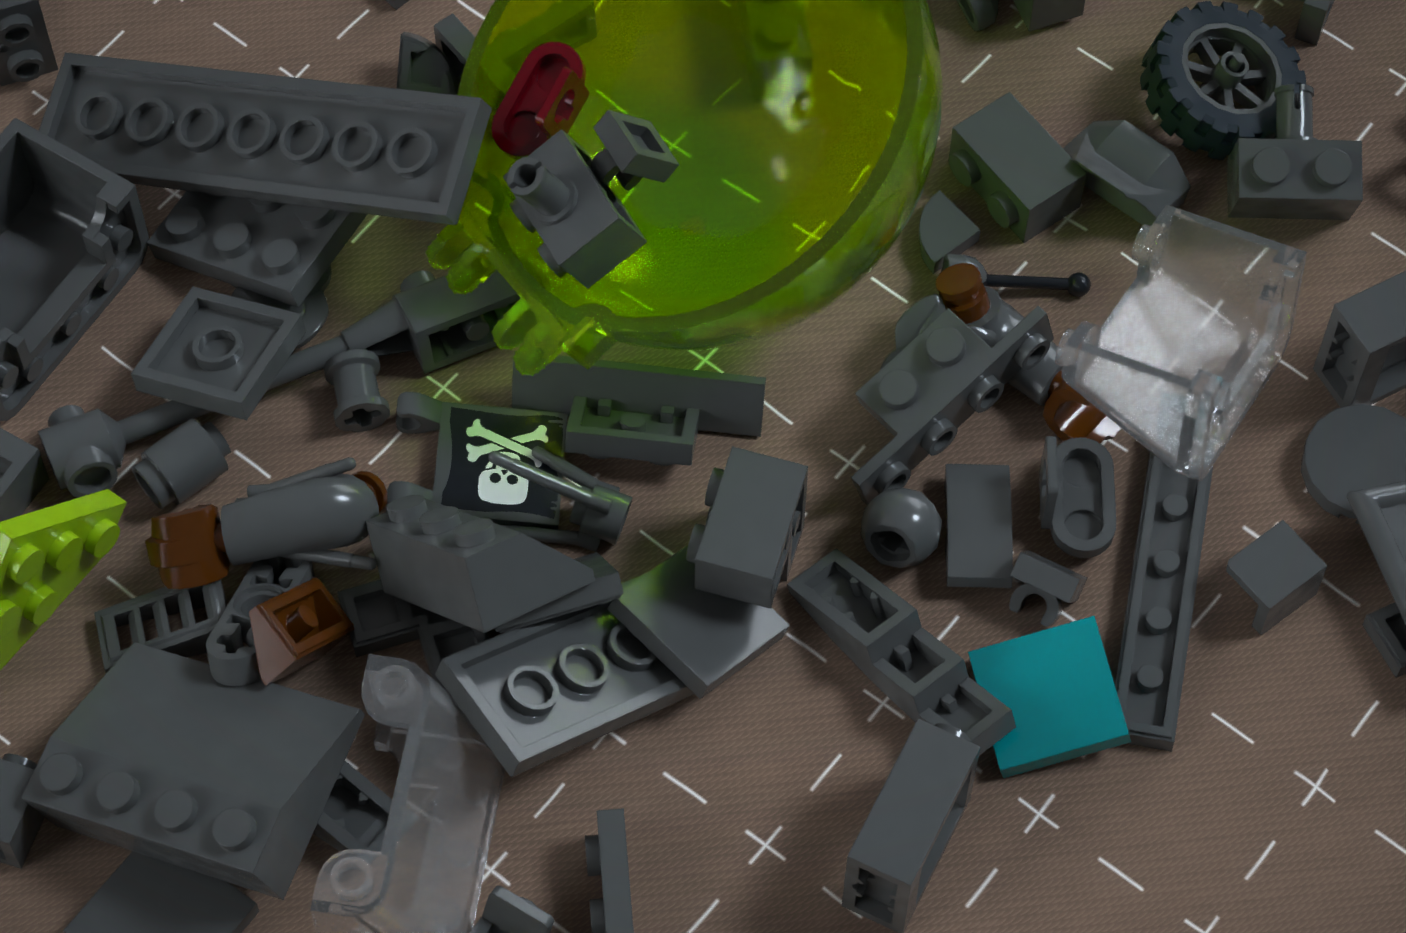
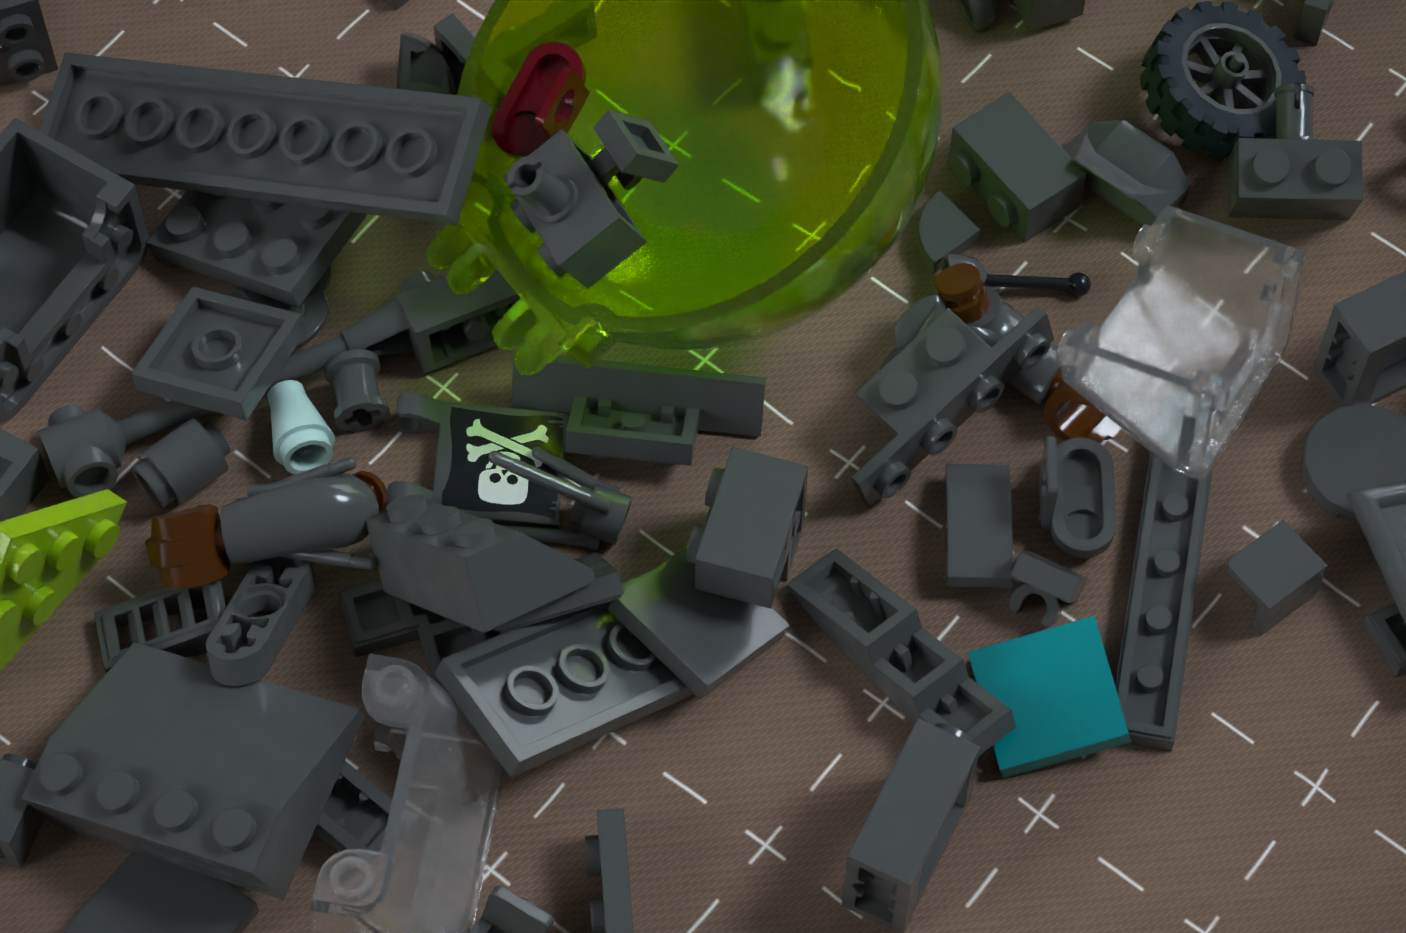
reddish brown slope [249,577,355,686] -> none
dark grey piece [860,488,942,568] -> none
none -> light aqua cone [267,380,335,474]

